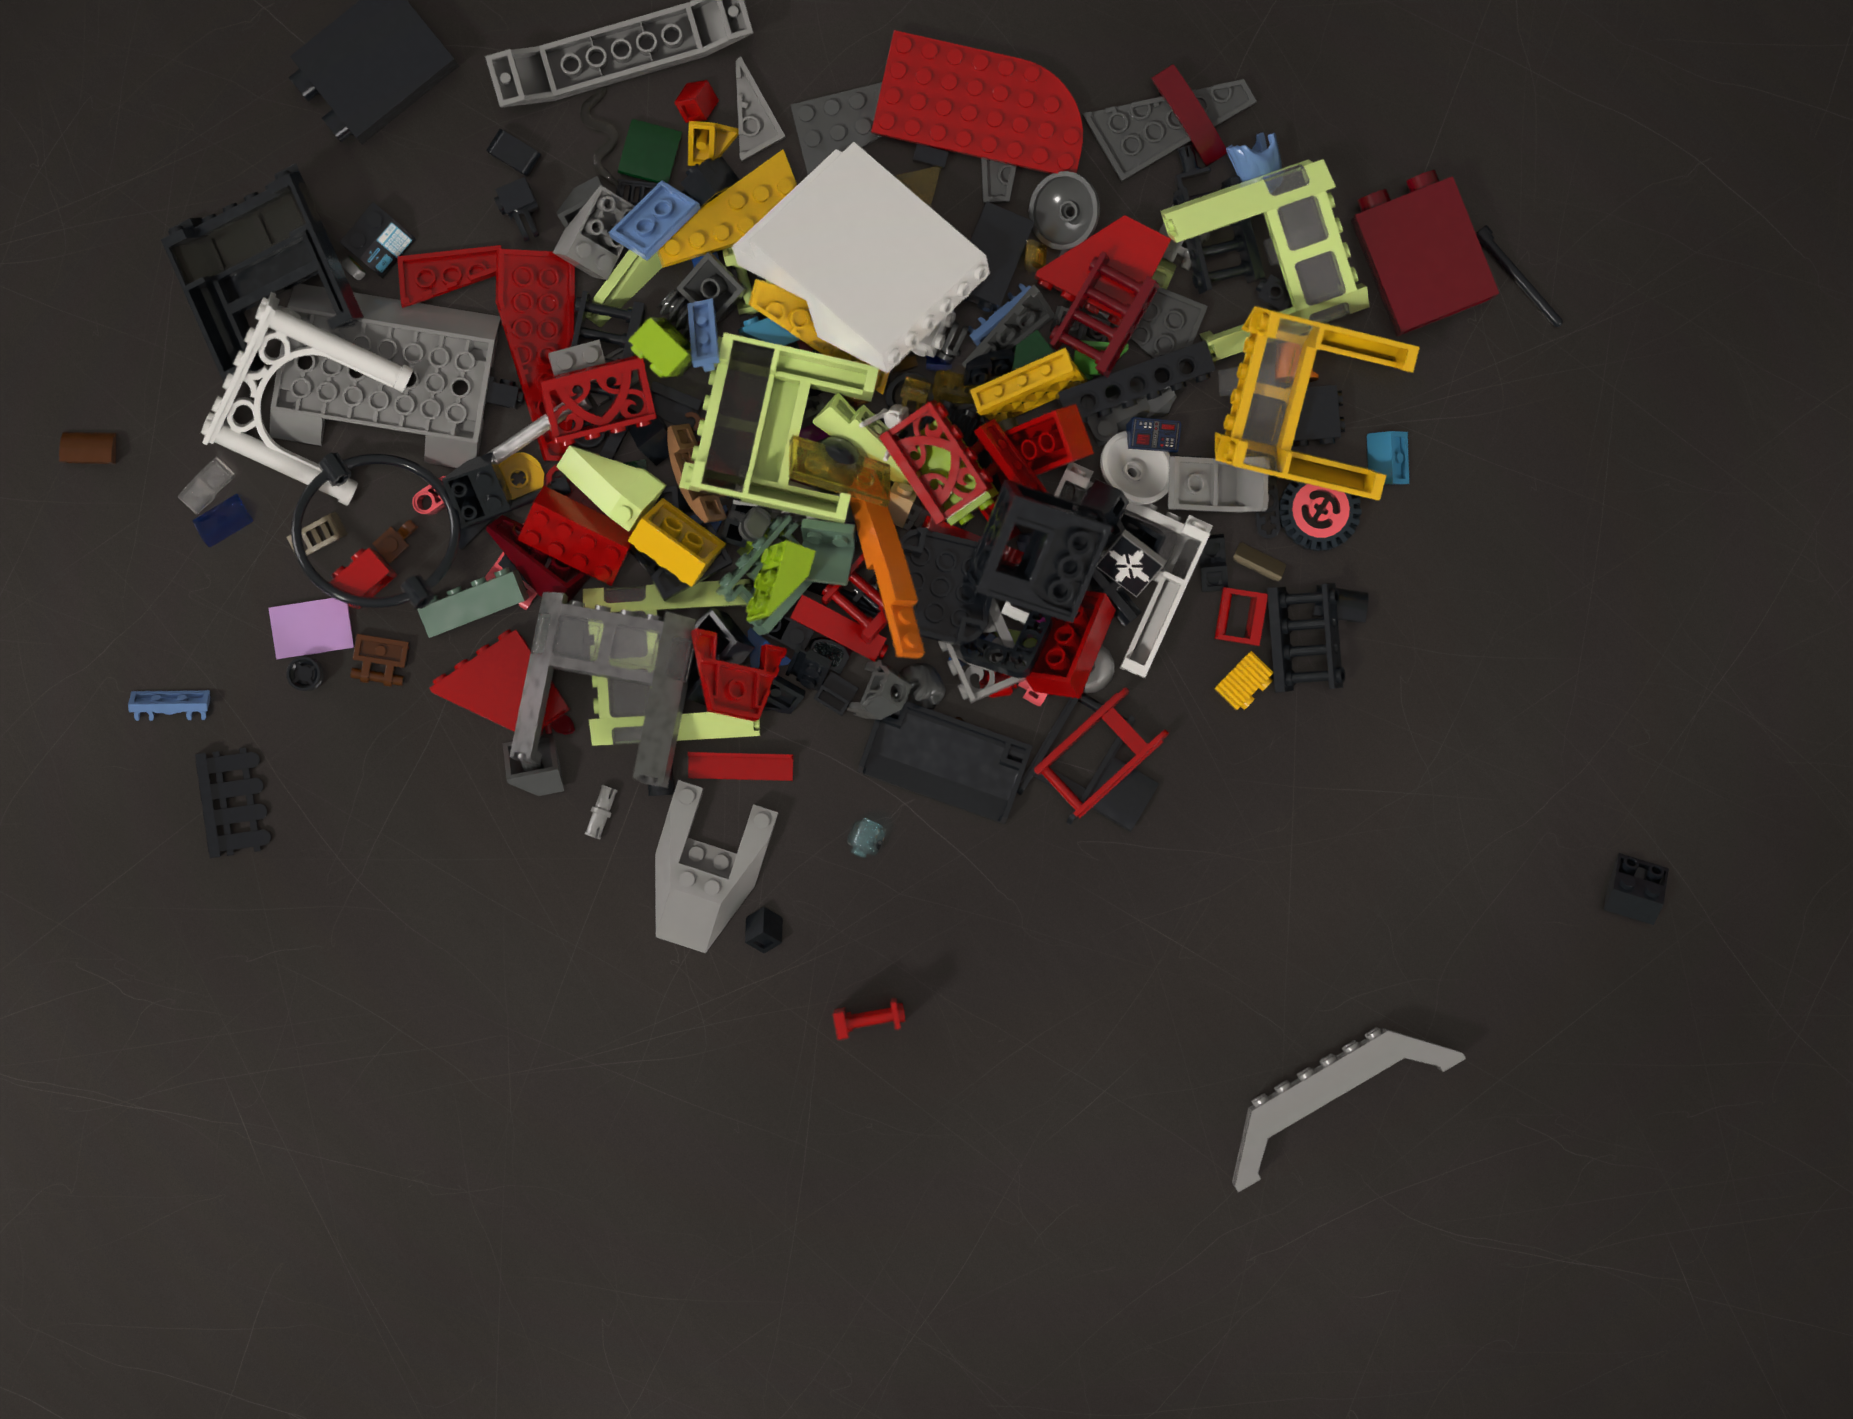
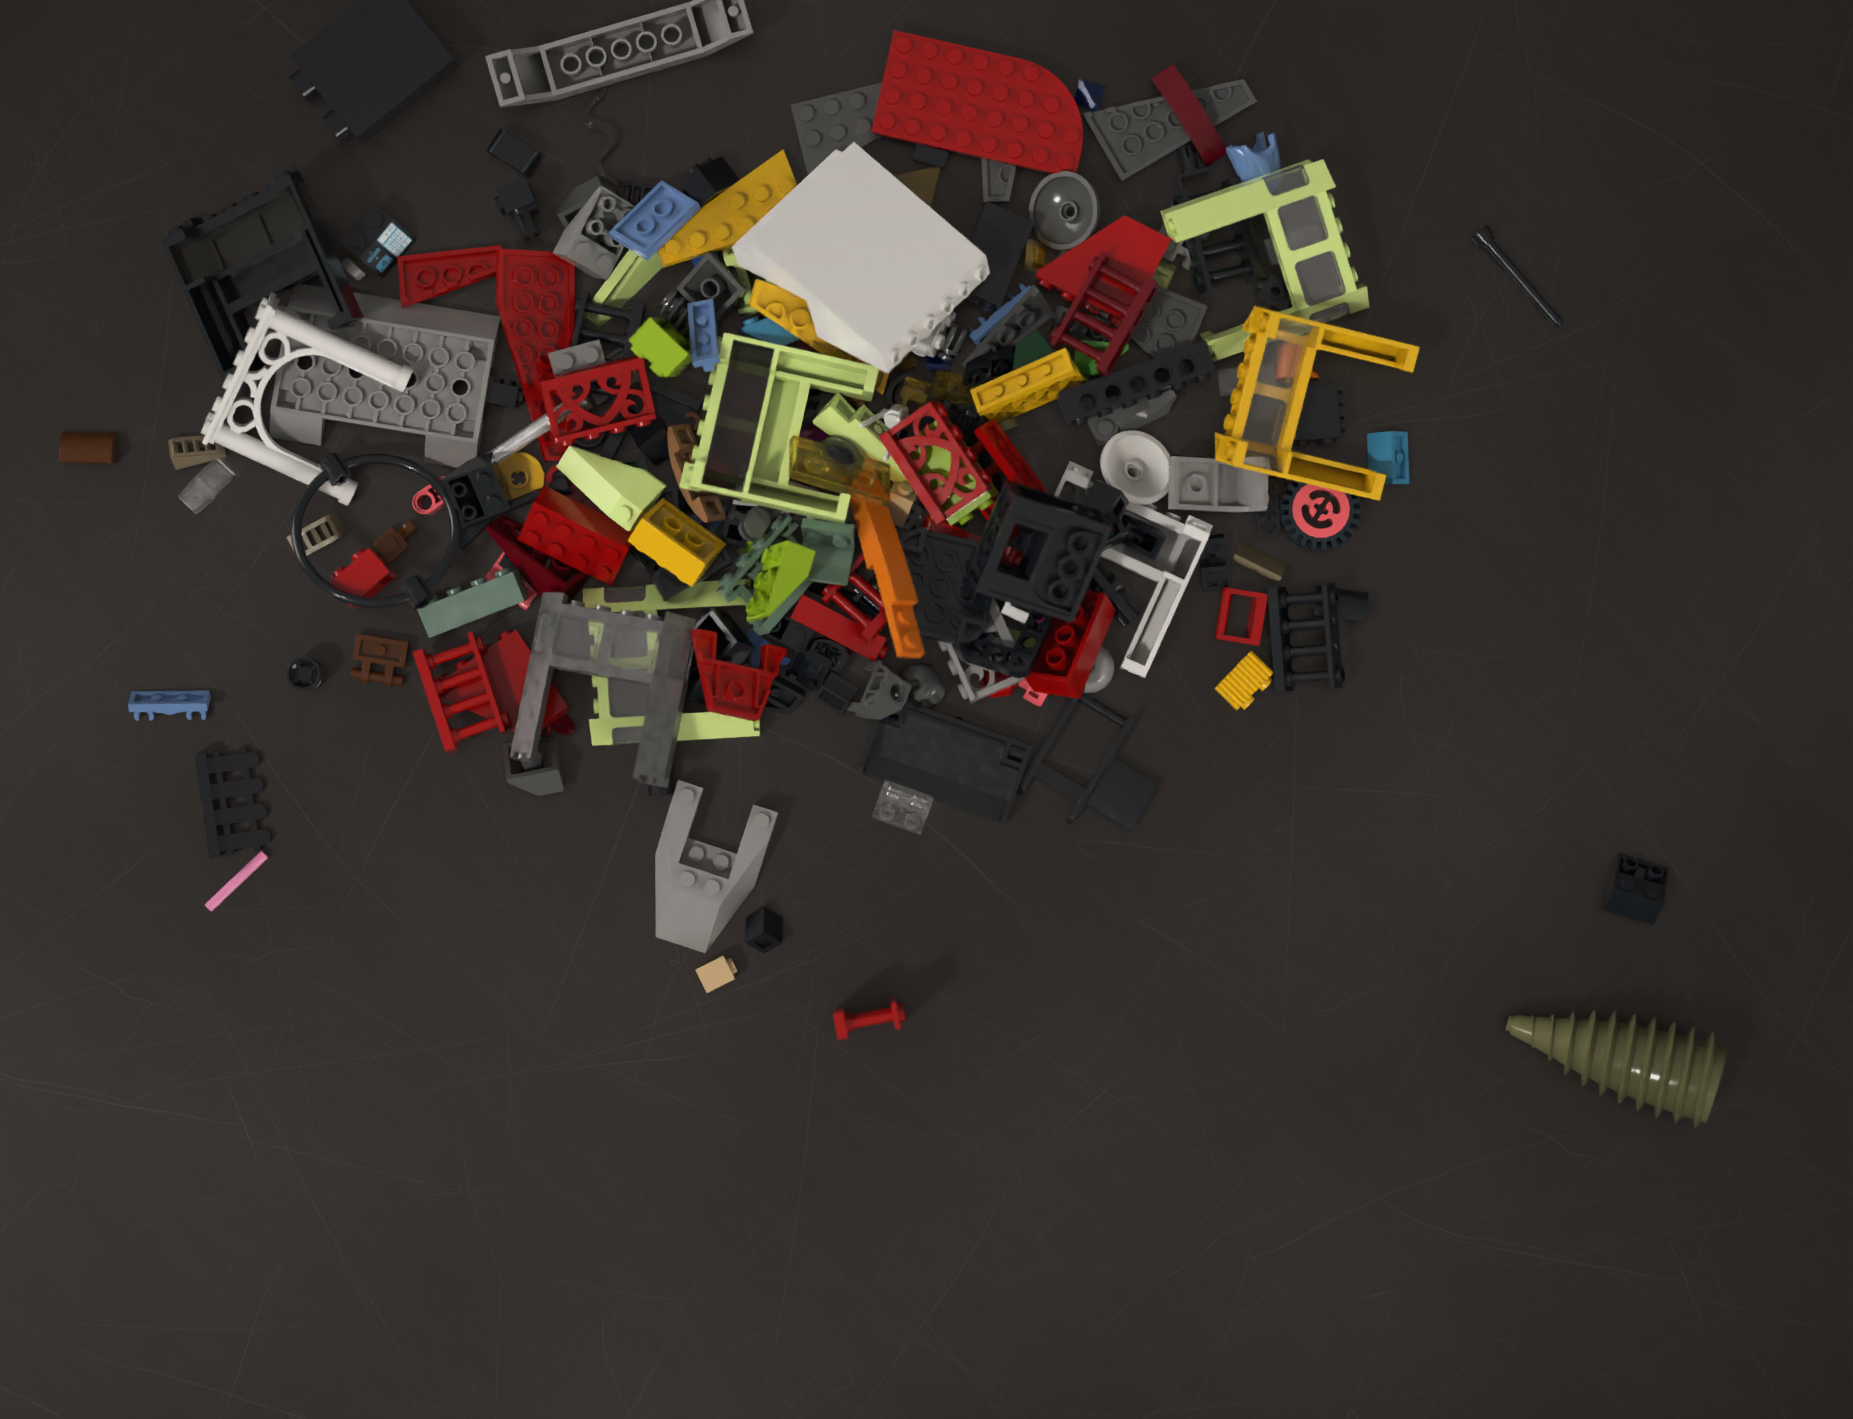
clear blue slope [192,494,253,547] -> none
lavender tile [269,598,355,660] -> none
light grey pin [584,785,618,840] -> none
dark green slope [618,119,682,184] -> none
red panel [674,80,719,123] -> none
yellow slope [688,121,739,166] -> none
red panel [688,752,793,781] -> none
light grey wing [736,57,786,162] -> none
clear light blue head [847,818,885,859] -> none
red brick [990,404,1094,486] -> none
red piece [1034,687,1169,818] -> none
tile [1096,530,1167,597] -> none
slope [1126,417,1181,453] -> none
light grey slope [1232,1027,1466,1192] -> none
dark red brick [1351,169,1499,337] -> none
none -> dark tan slope [168,435,226,470]
none -> bright pink bar [205,850,269,912]
none -> red fence [413,632,510,753]
none -> tan brick [695,955,738,993]
none -> clear bracket [872,779,934,835]
none -> clear blue slope [1074,79,1105,111]
none -> olive cone [1505,1009,1728,1129]

